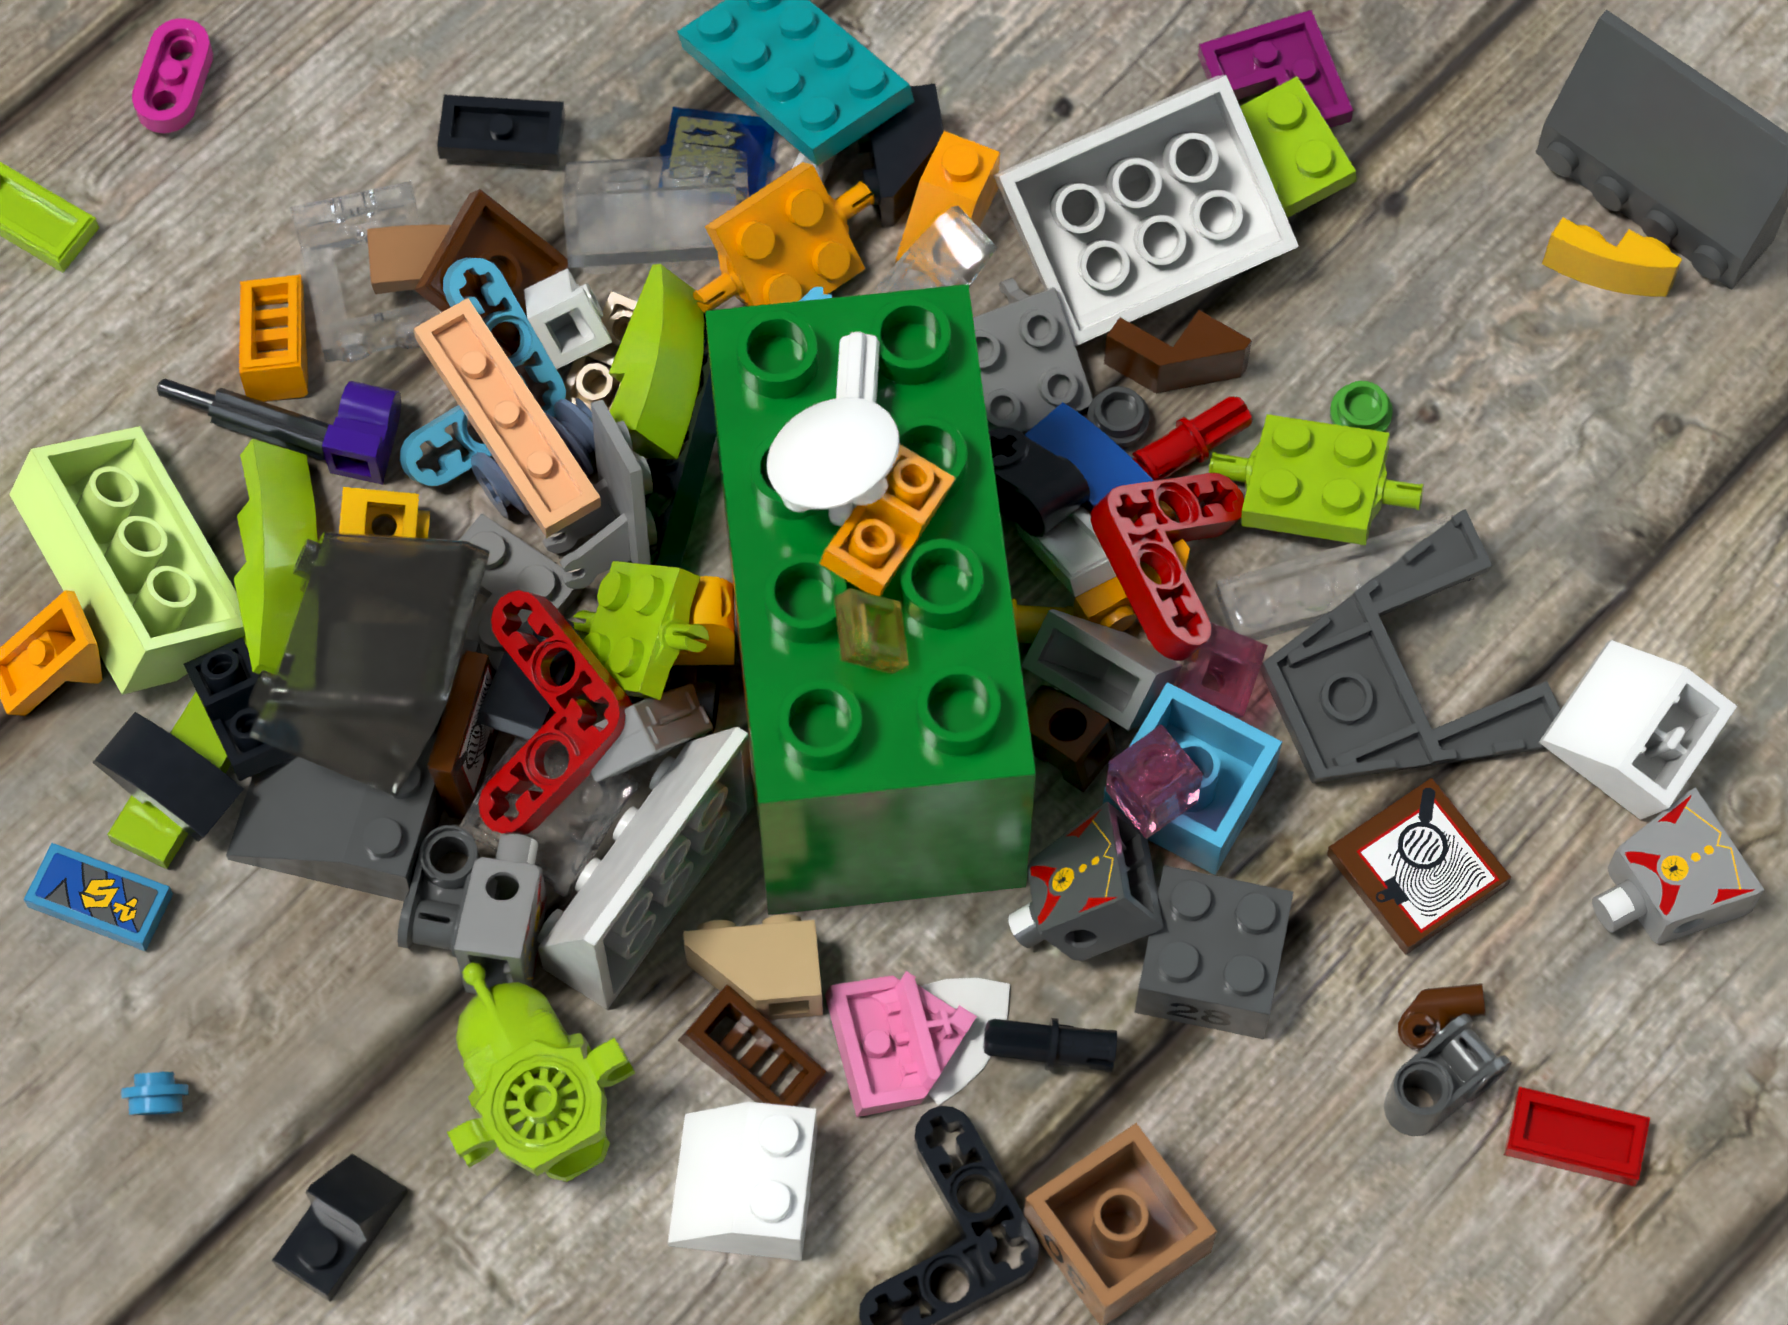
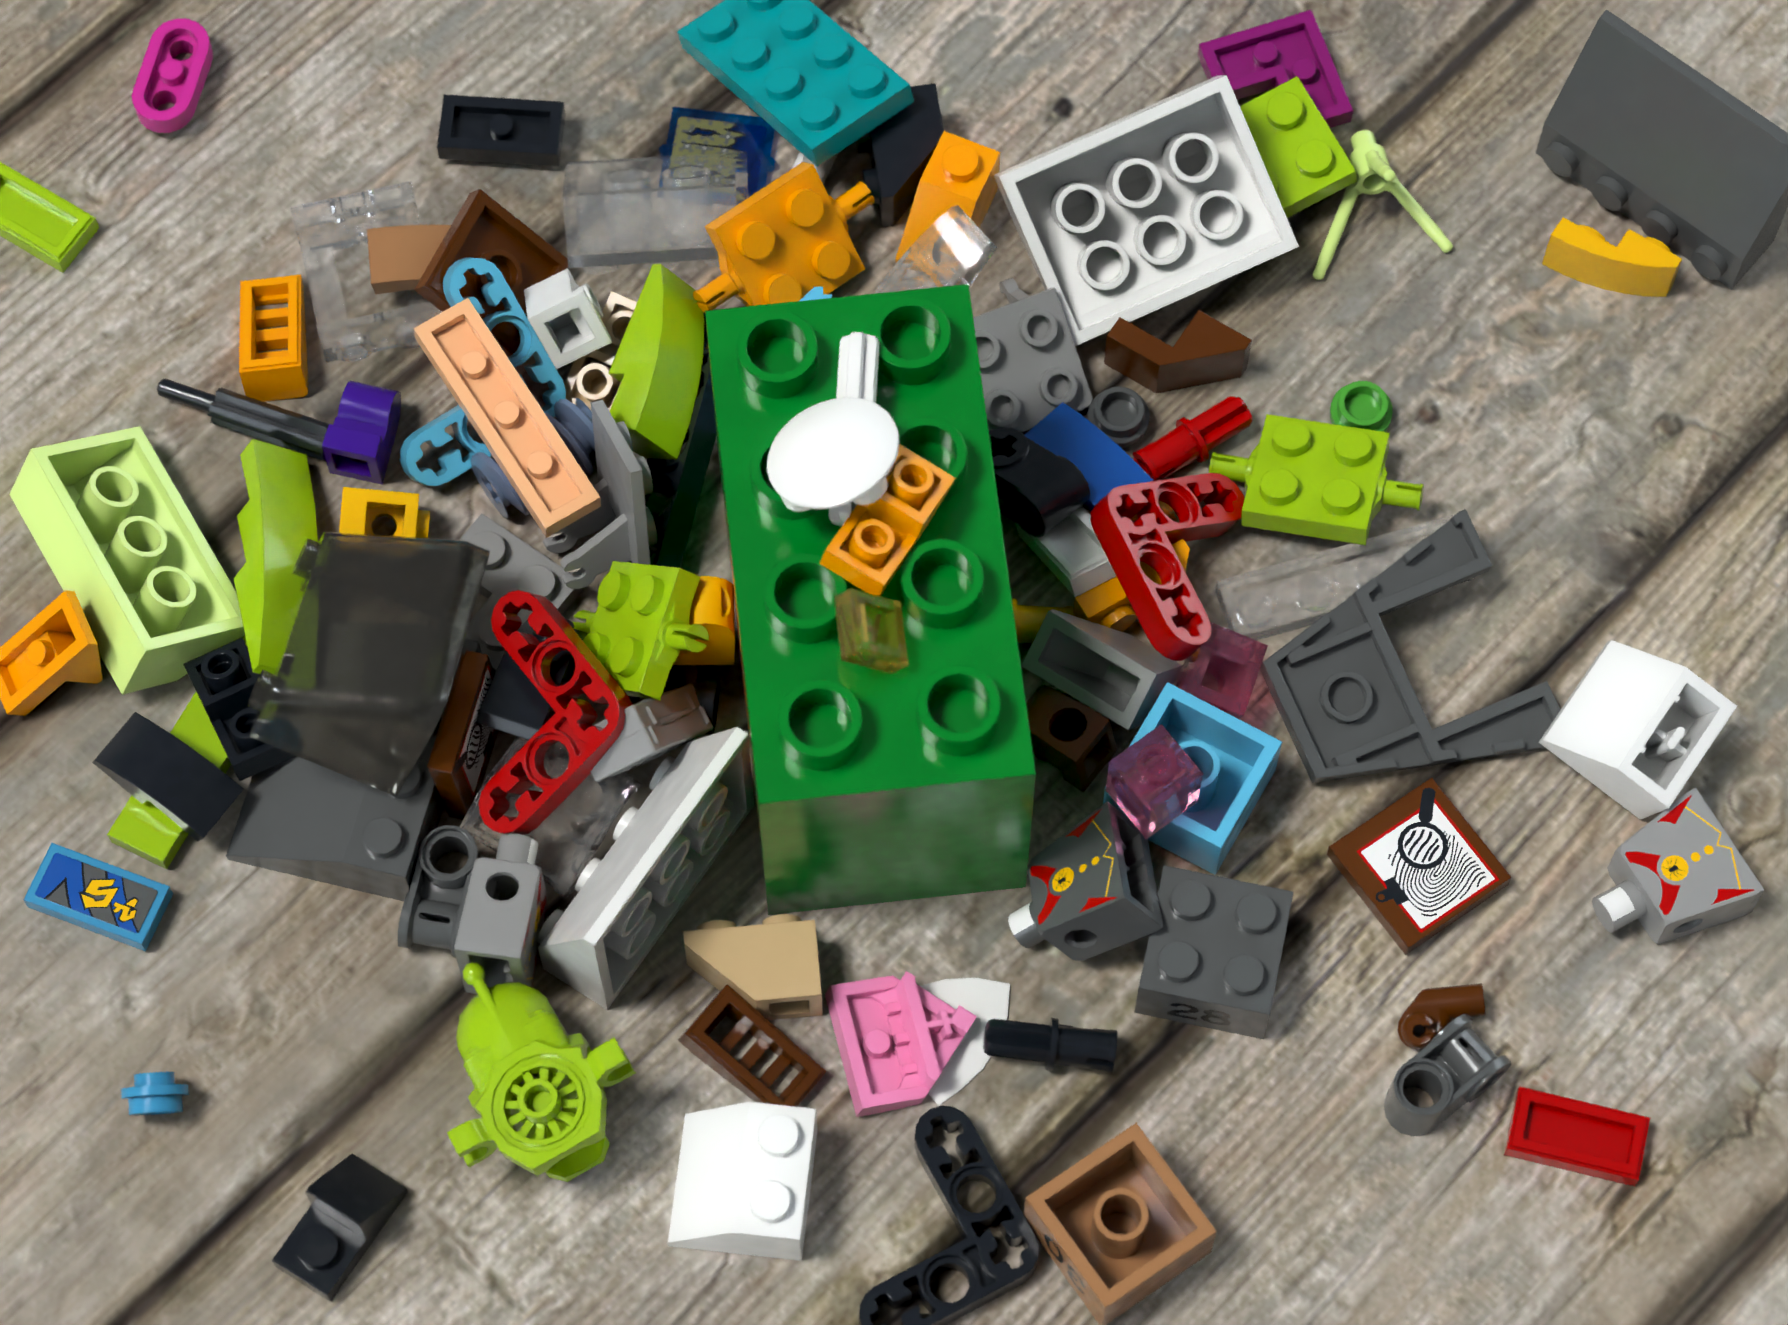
none -> yellowish green plant [1313,130,1453,280]

